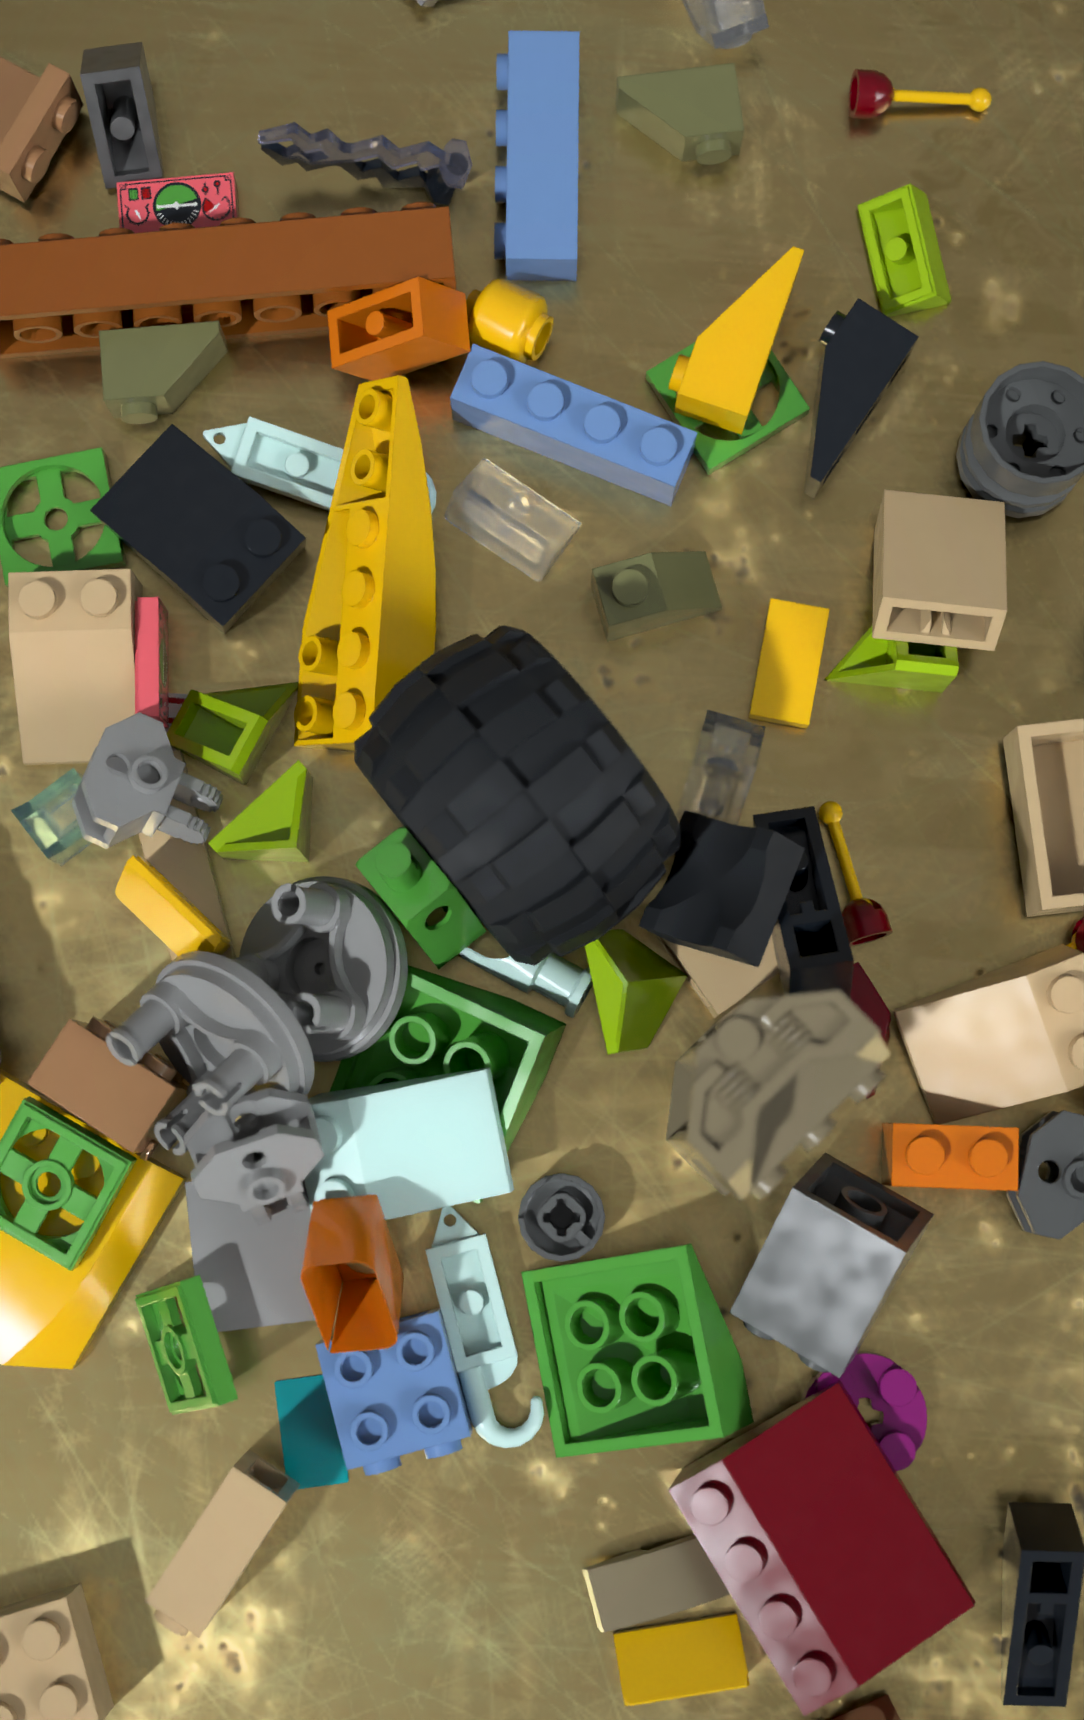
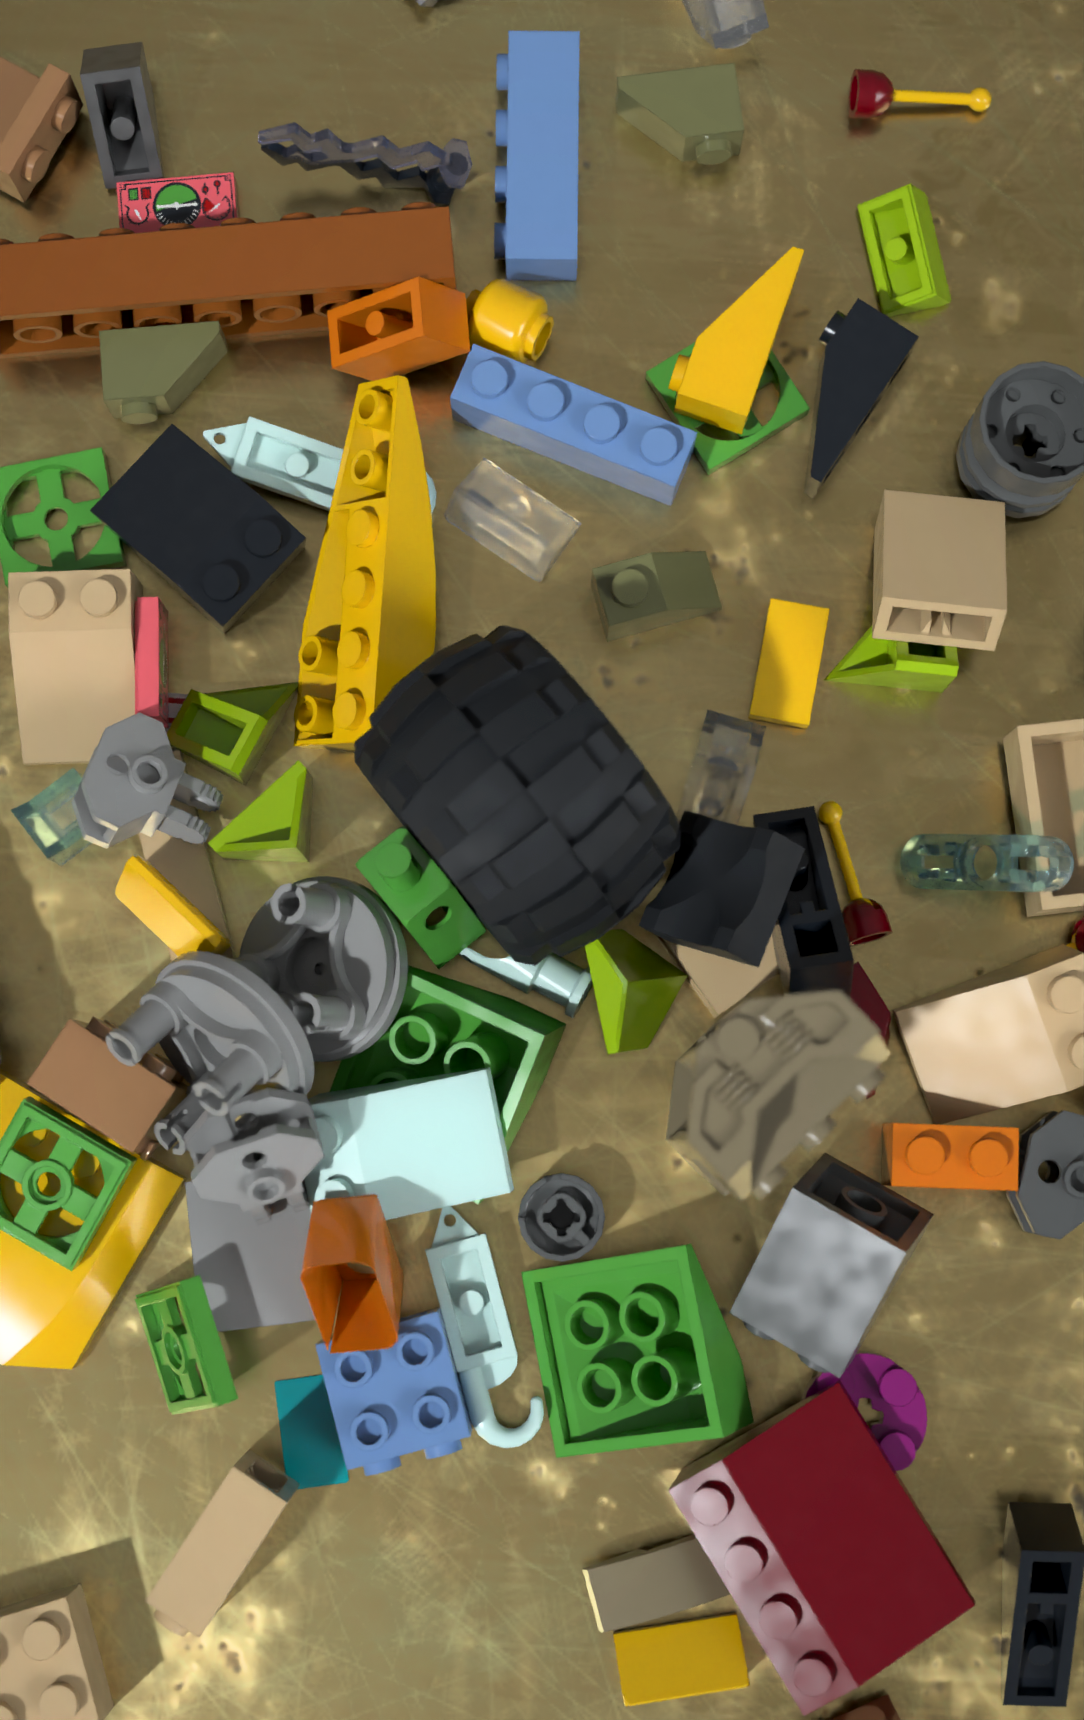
none -> clear light blue beam [900,834,1074,892]

